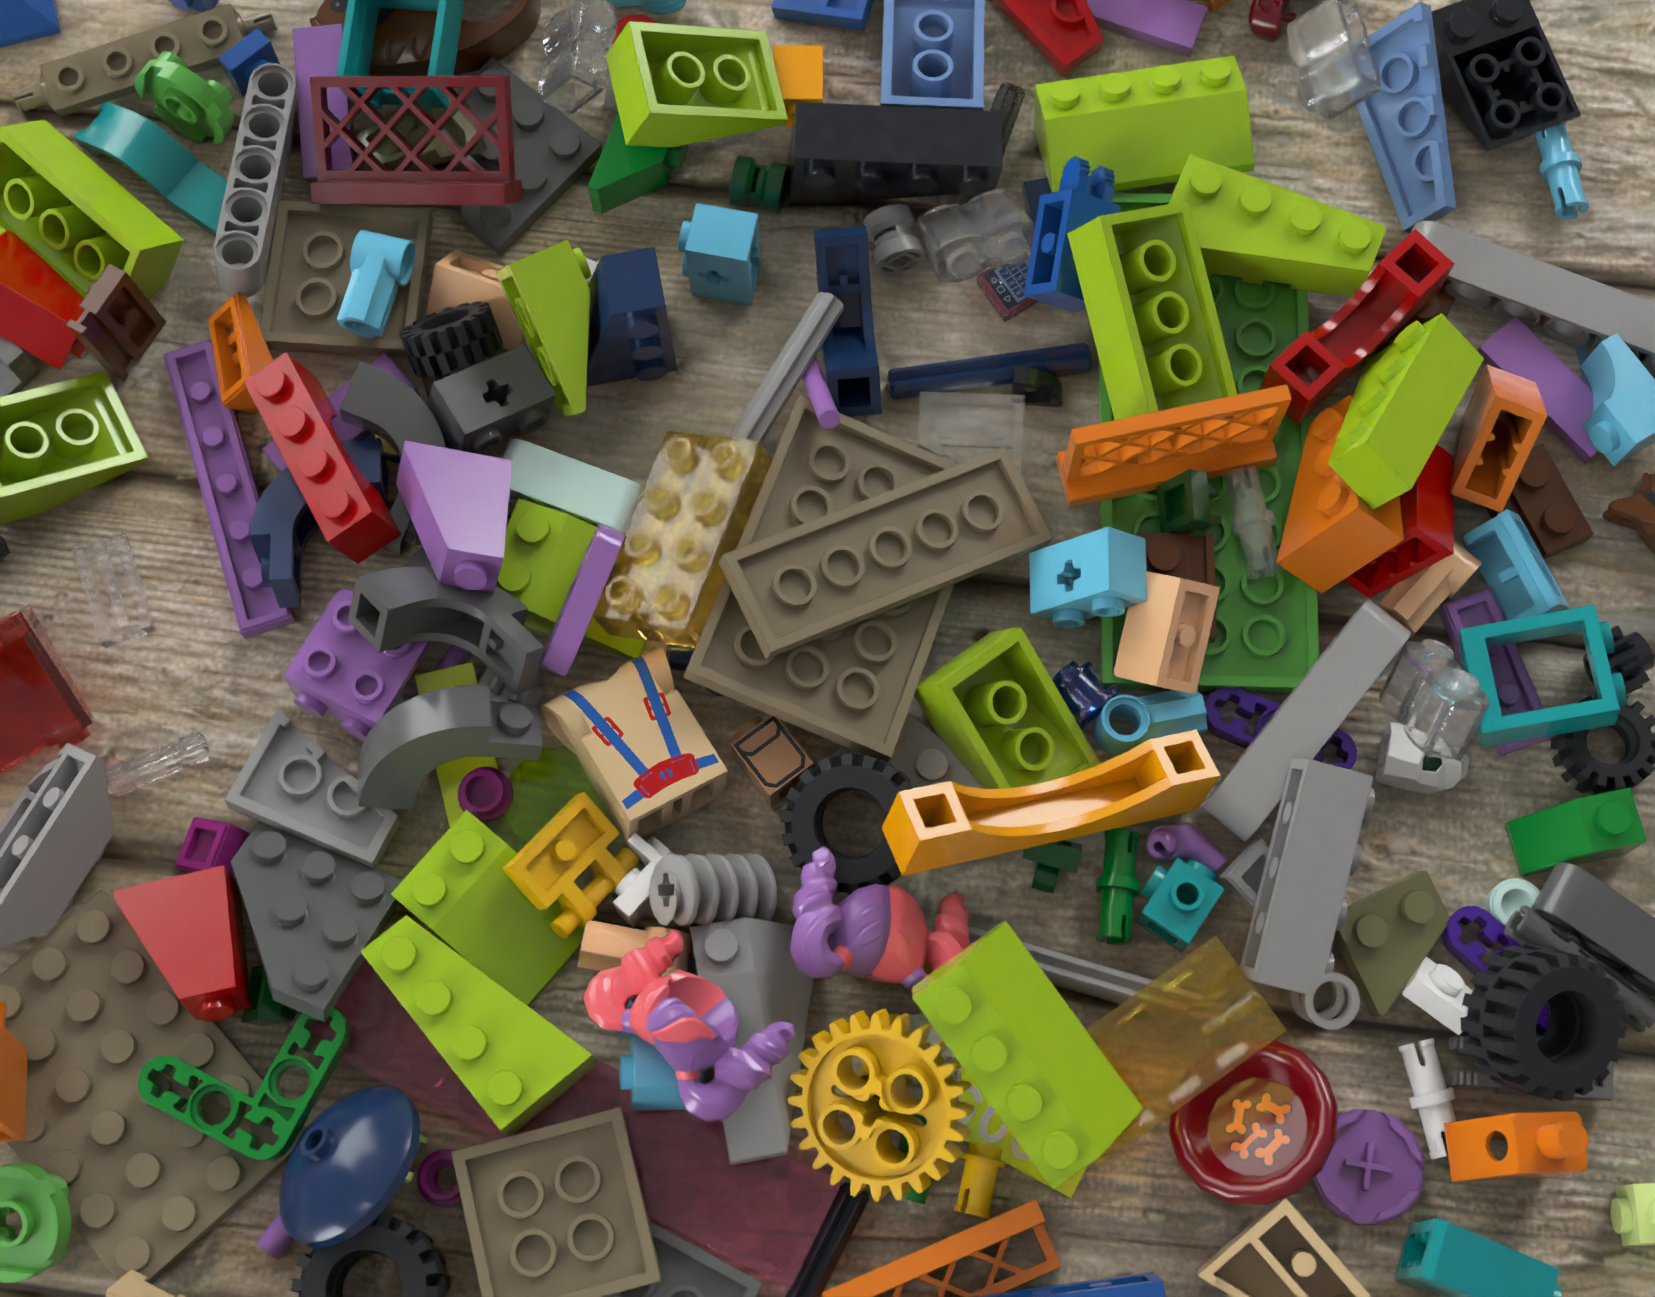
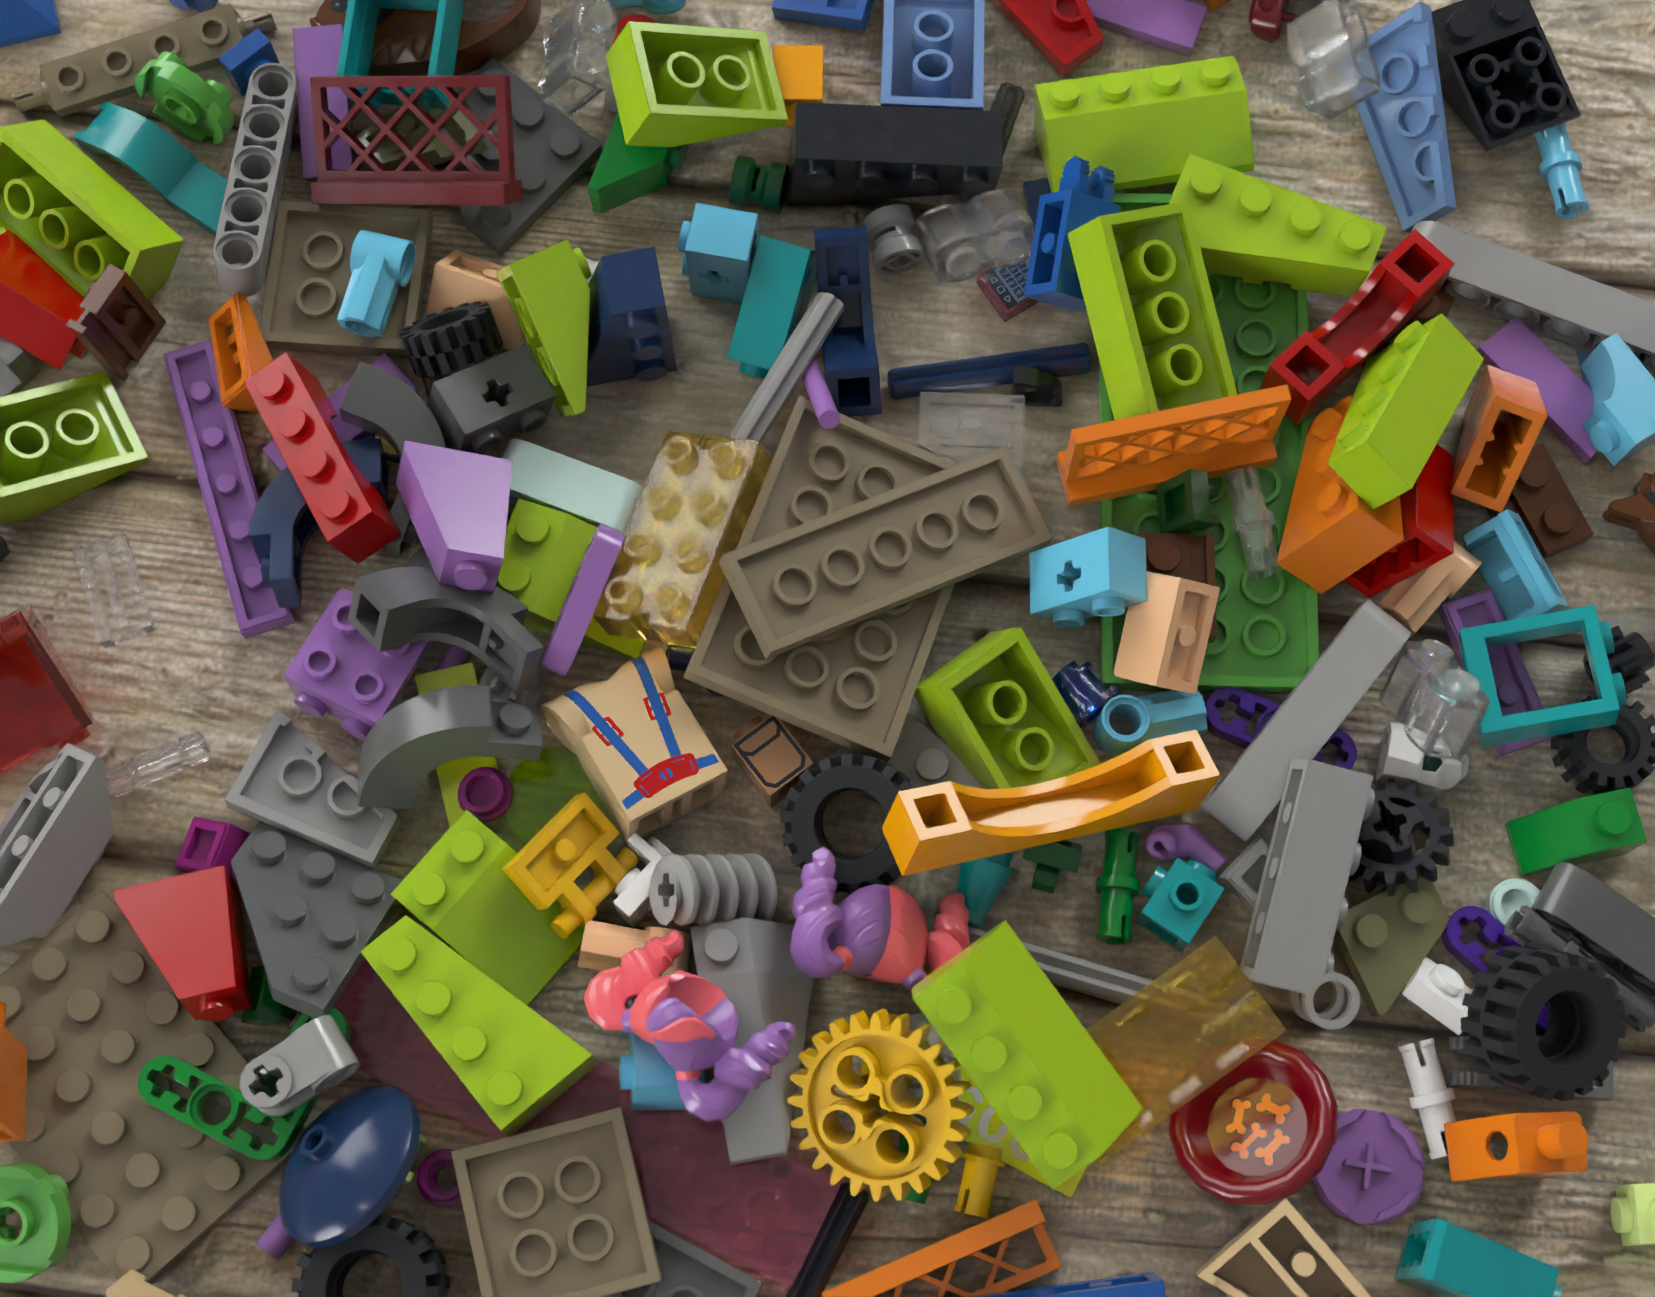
none -> light grey piece [239,1015,360,1116]
none -> teal slope [727,235,817,379]
none -> teal cone [956,853,1014,926]
none -> black gear [1348,778,1454,896]

